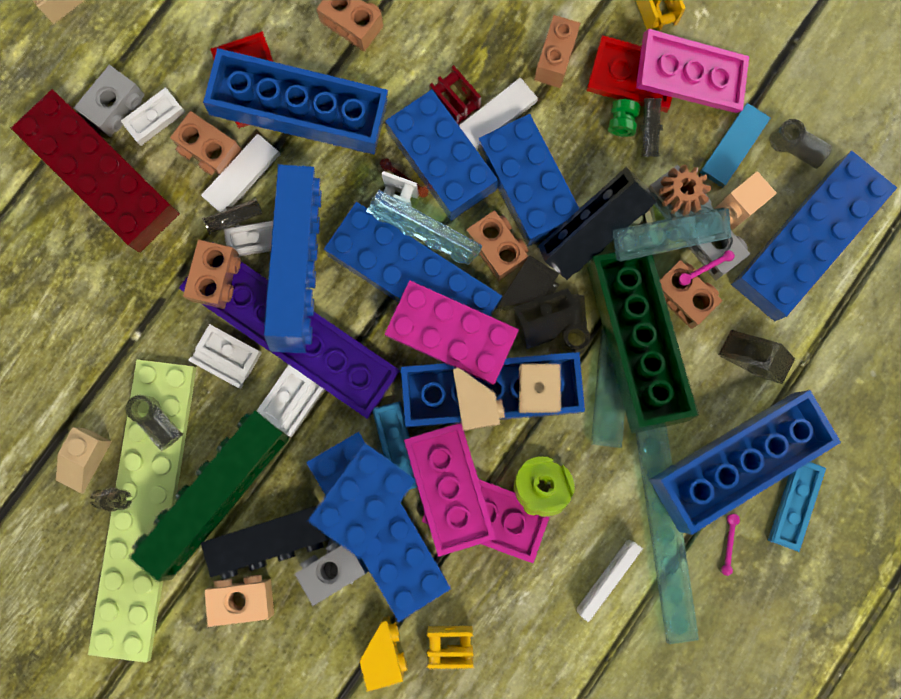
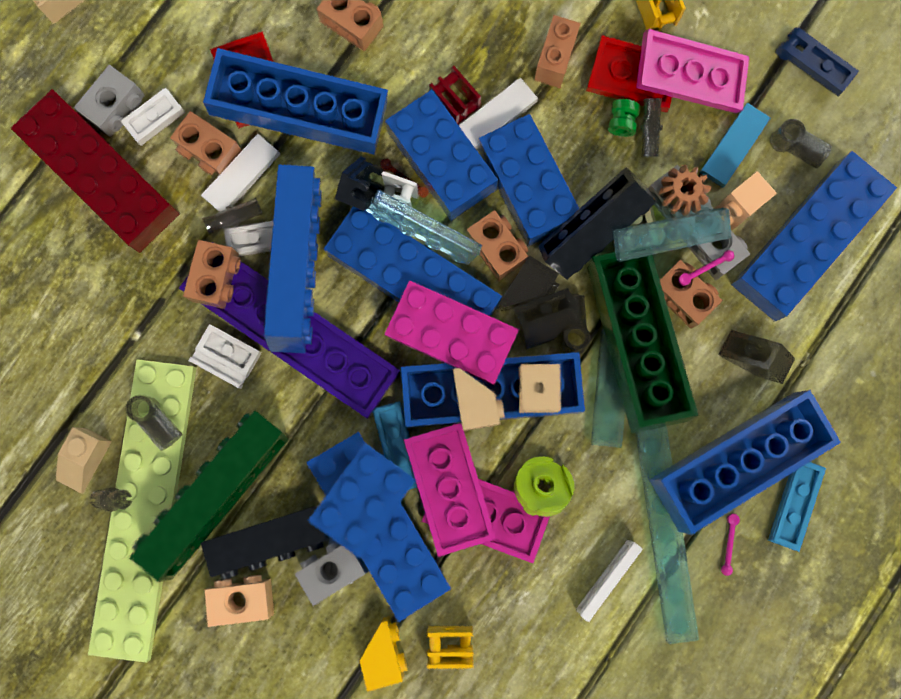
white plate [257,365,325,437] -> none
none -> black hinge [335,156,384,211]
none -> dark blue plate [776,27,859,96]

